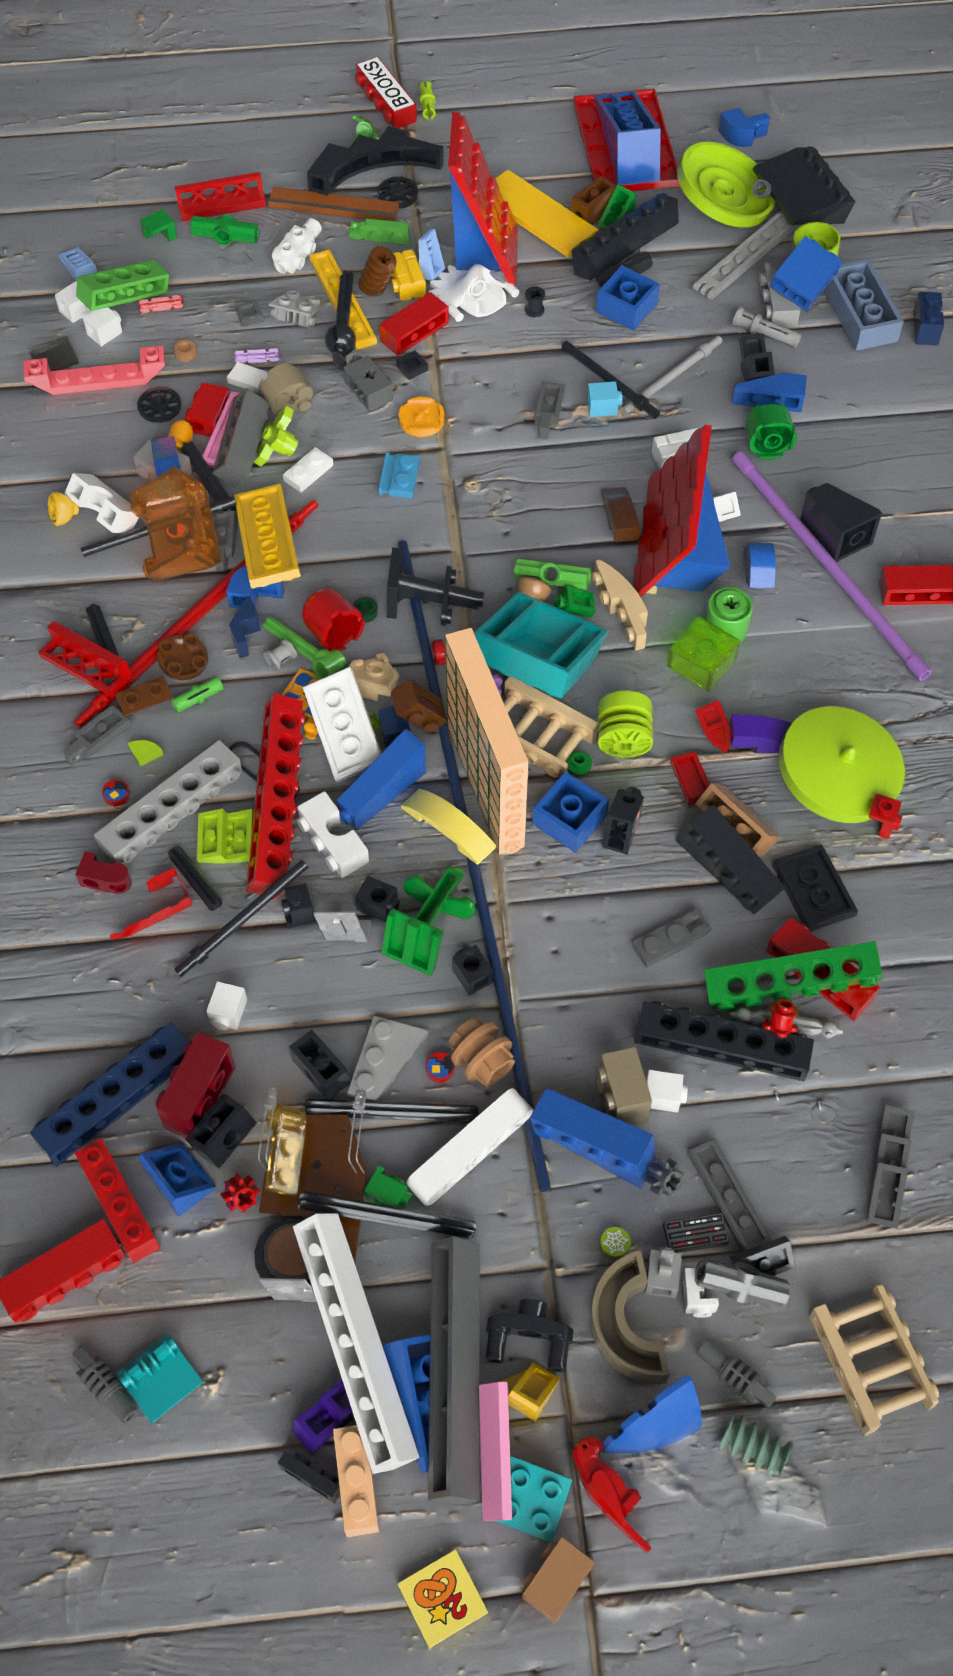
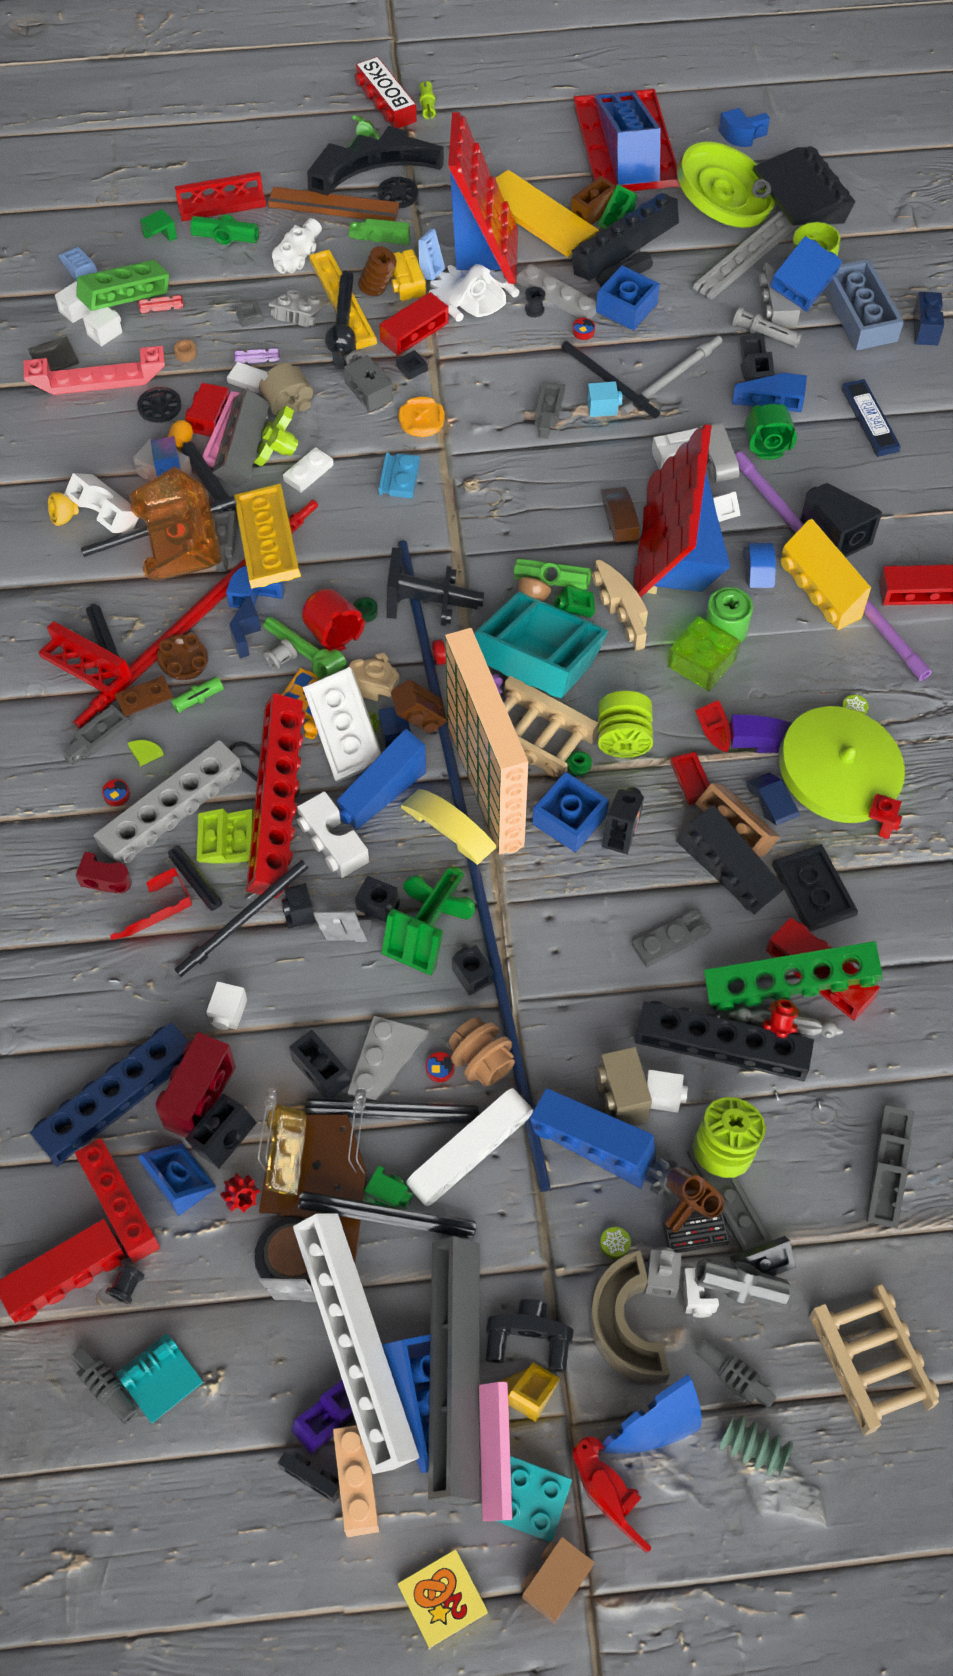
none -> black bush [106,1263,145,1304]
none -> light grey plate [516,264,597,319]
none -> tile [572,318,595,340]
none -> reddish brown beam [664,1167,725,1233]
none -> lime wheel [692,1097,766,1178]
none -> light grey beam [697,422,740,482]
none -> dark blue slope [746,772,800,826]
none -> yellow slope [780,519,871,630]
none -> tile [842,379,901,457]
none -> lime tile [842,695,869,715]

